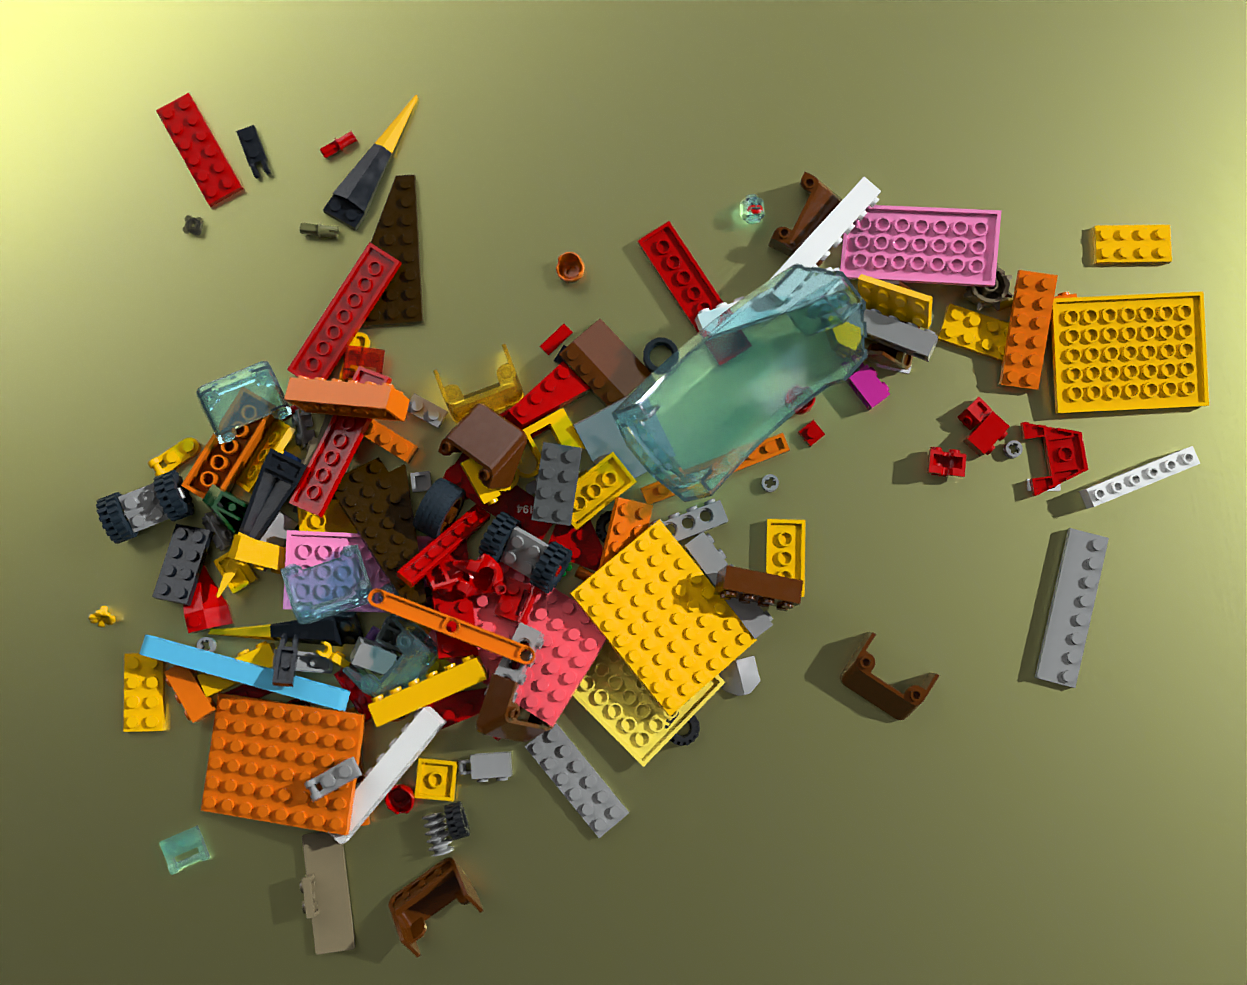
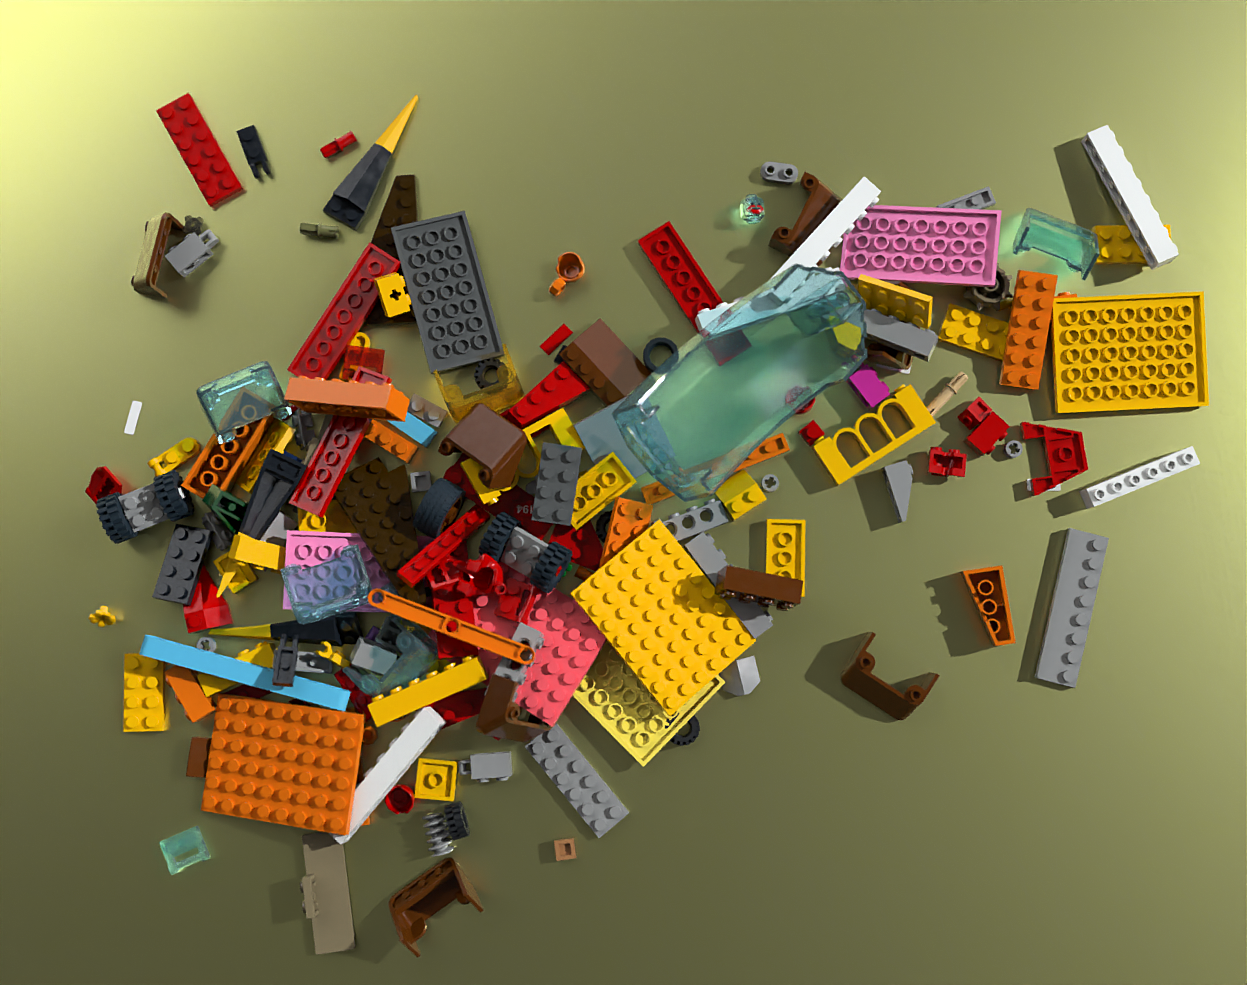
light grey plate [304,757,362,802] -> none
none -> red slope [85,466,122,504]
none -> white sticker [124,400,142,435]
none -> reddish brown windscreen [131,212,185,299]
none -> light grey brick [165,229,219,278]
none -> reddish brown slope [186,736,212,778]
none -> orange tile [362,726,378,745]
none -> yellow brick [374,272,411,318]
none -> medium azure tile [386,412,438,448]
none -> dark grey plate [391,211,505,374]
none -> black tyre [474,358,510,394]
none -> orange tile [549,278,566,297]
none -> medium nougat plate [554,837,576,861]
none -> yellow slope [712,469,766,522]
none -> light grey plate [760,162,798,185]
none -> yellow fence [812,384,936,486]
none -> light grey slope [881,460,913,523]
none -> tan axle [926,372,968,417]
none -> light grey tile [936,186,996,210]
none -> orange wedge [961,565,1016,646]
none -> clear light blue windscreen [1013,208,1100,280]
none -> white brick [1081,125,1179,270]

